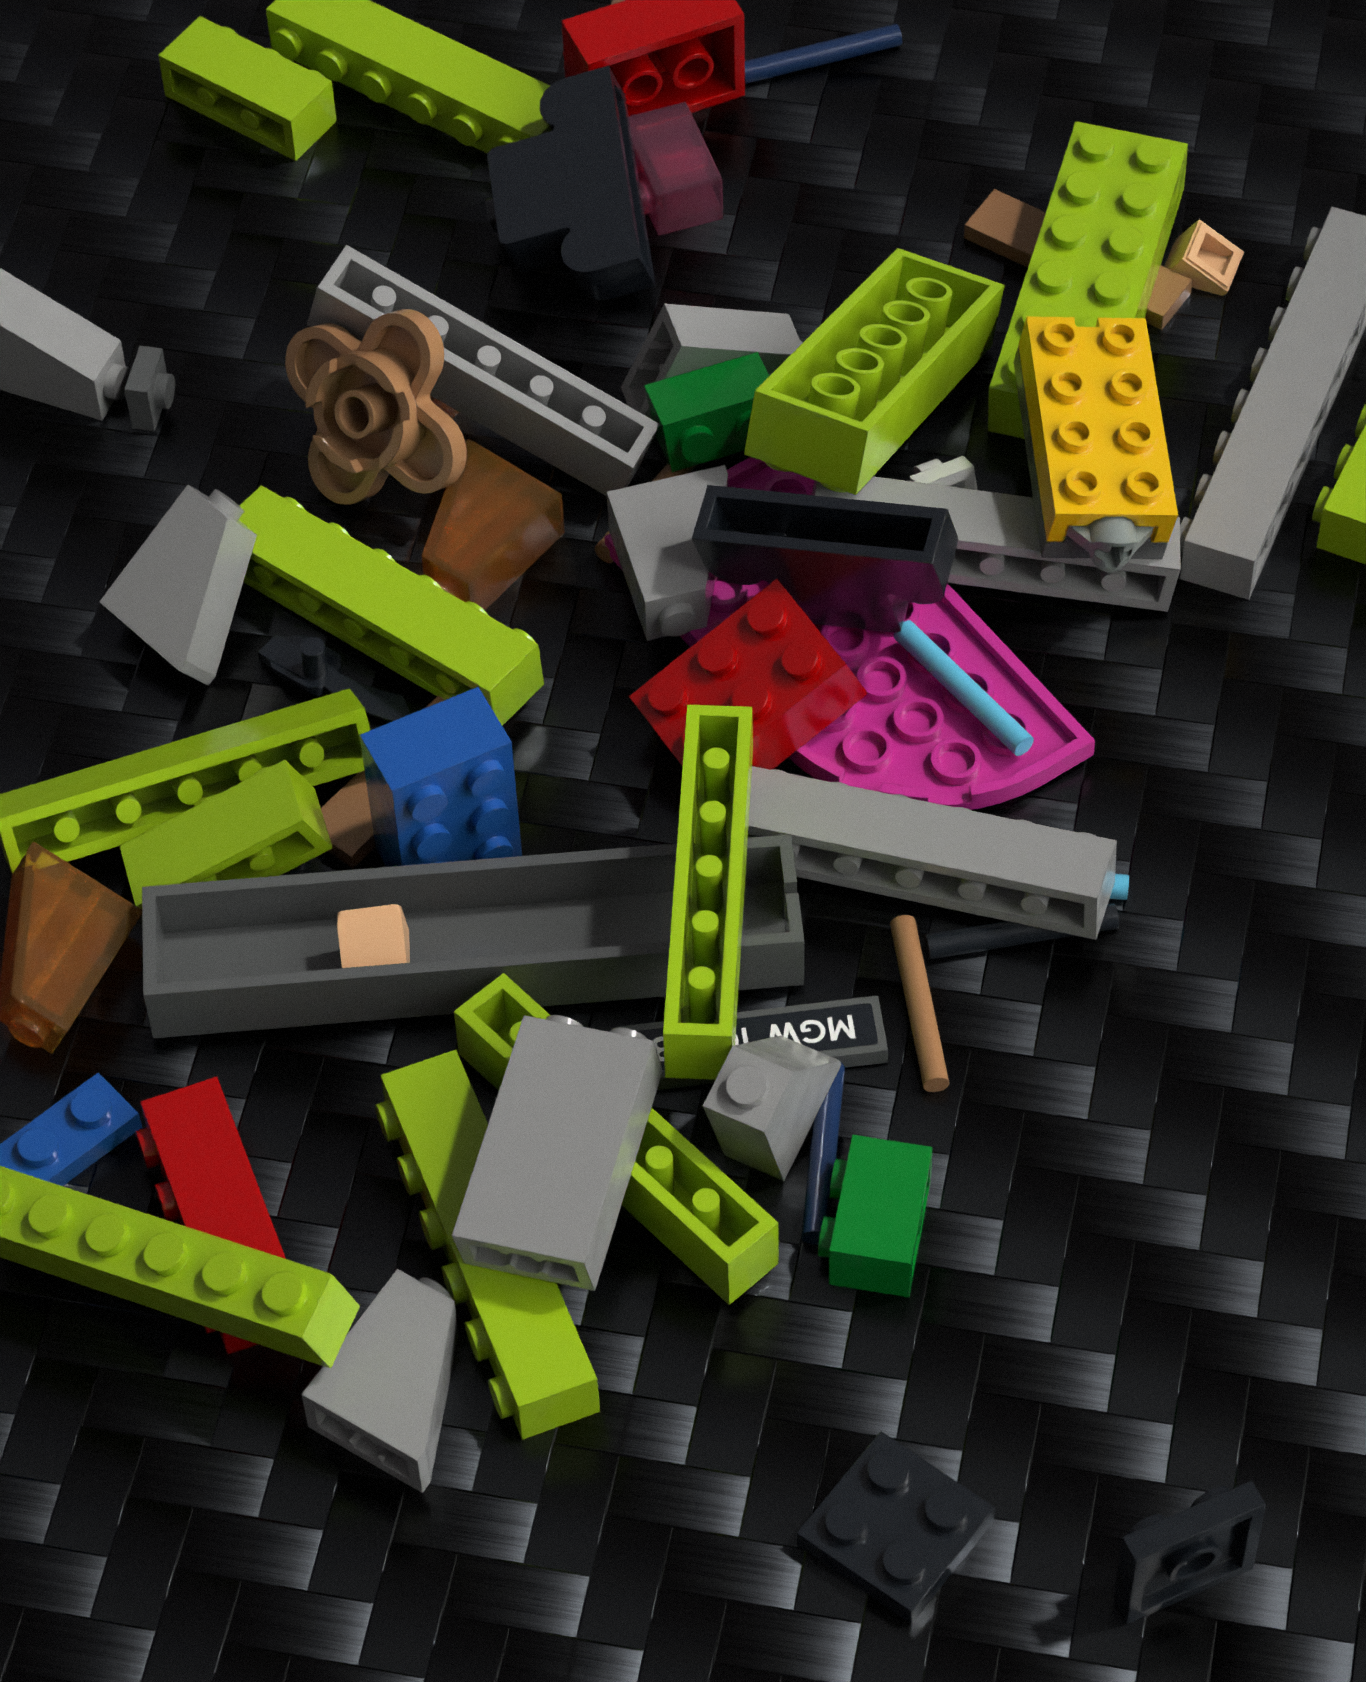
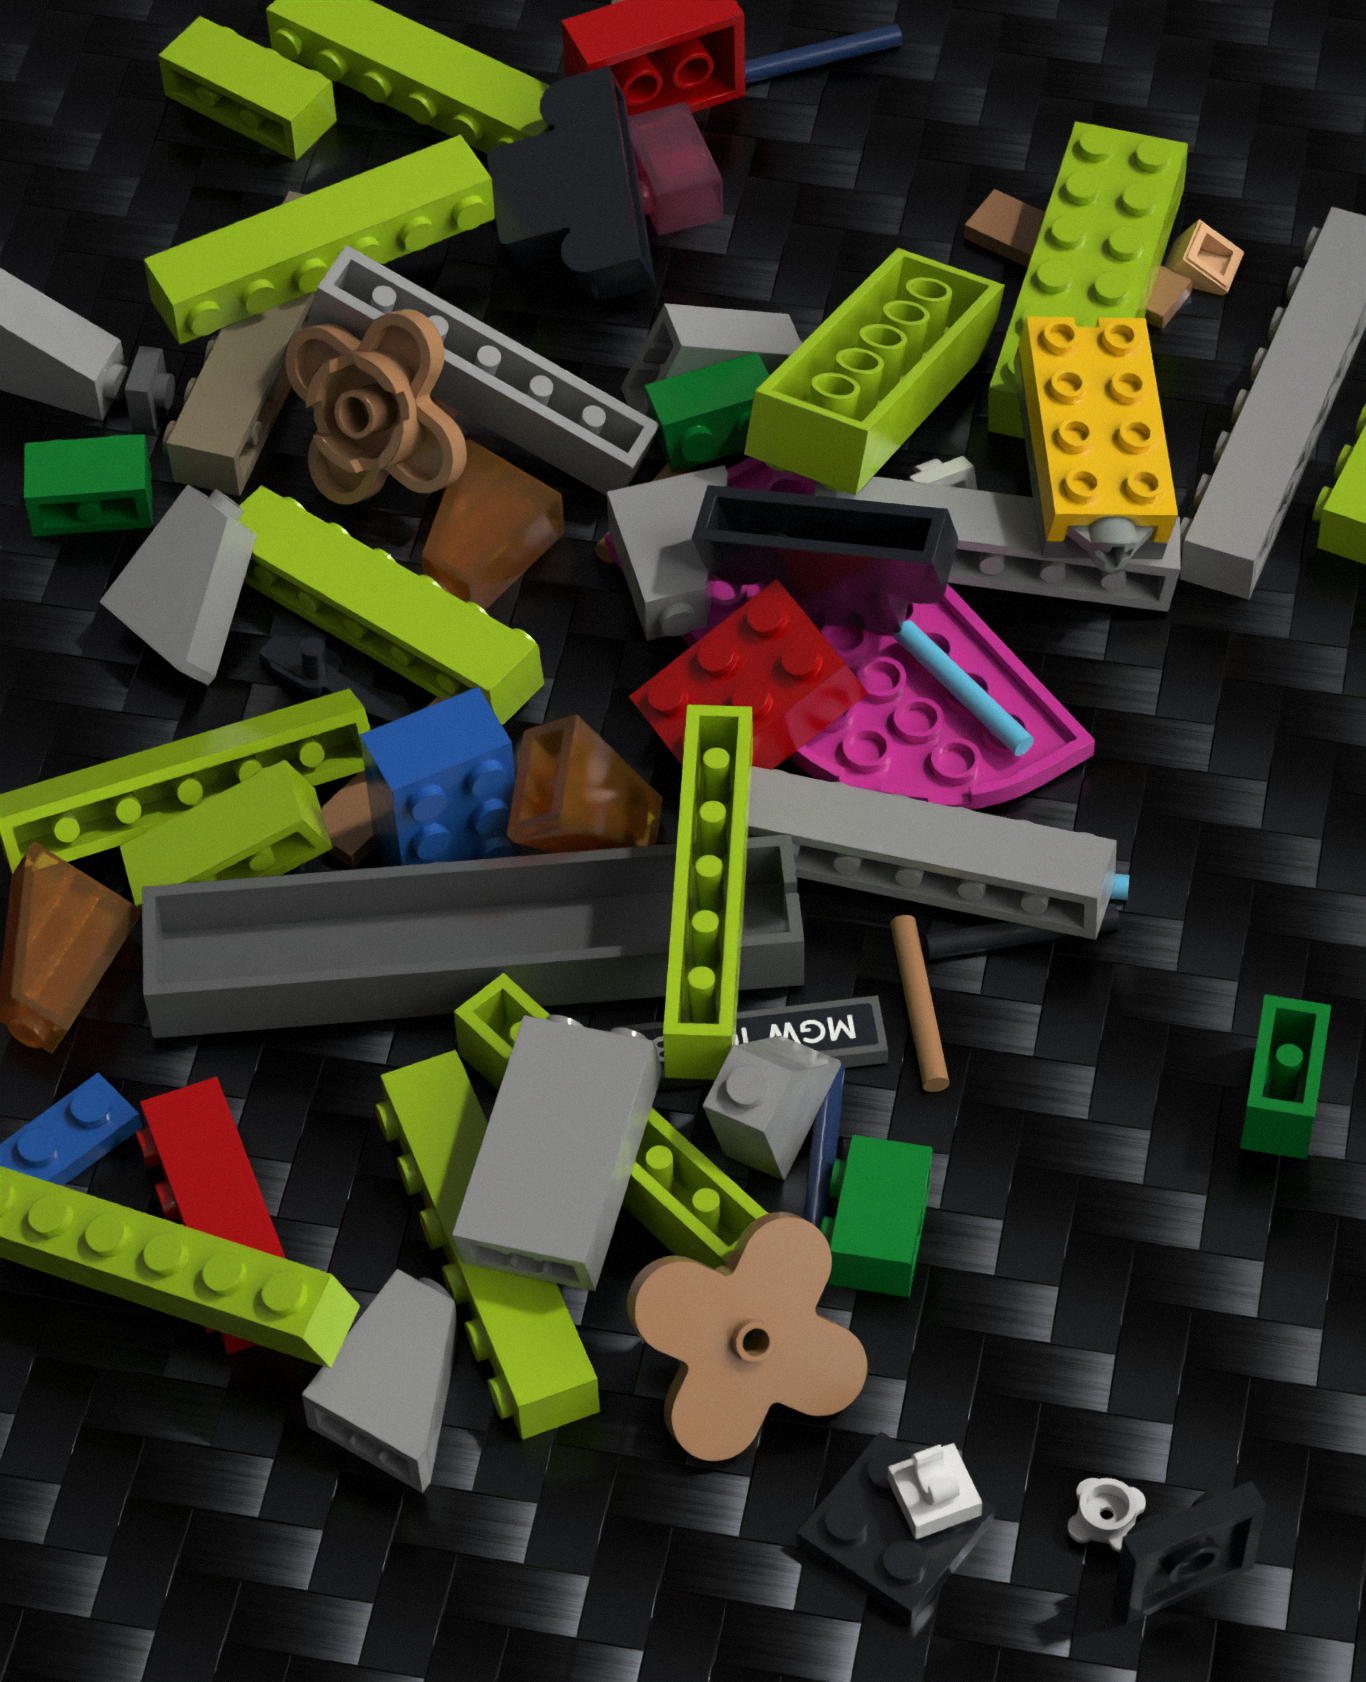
light nougat slope [337,904,410,968] -> none
none -> green brick [24,434,152,537]
none -> lime brick [144,135,495,345]
none -> dark tan brick [163,191,316,496]
none -> clear orange slope [507,714,663,853]
none -> medium nougat plant [627,1212,867,1461]
none -> white tile [888,1443,982,1539]
none -> white plate [1068,1478,1146,1552]
none -> green brick [1240,994,1331,1160]

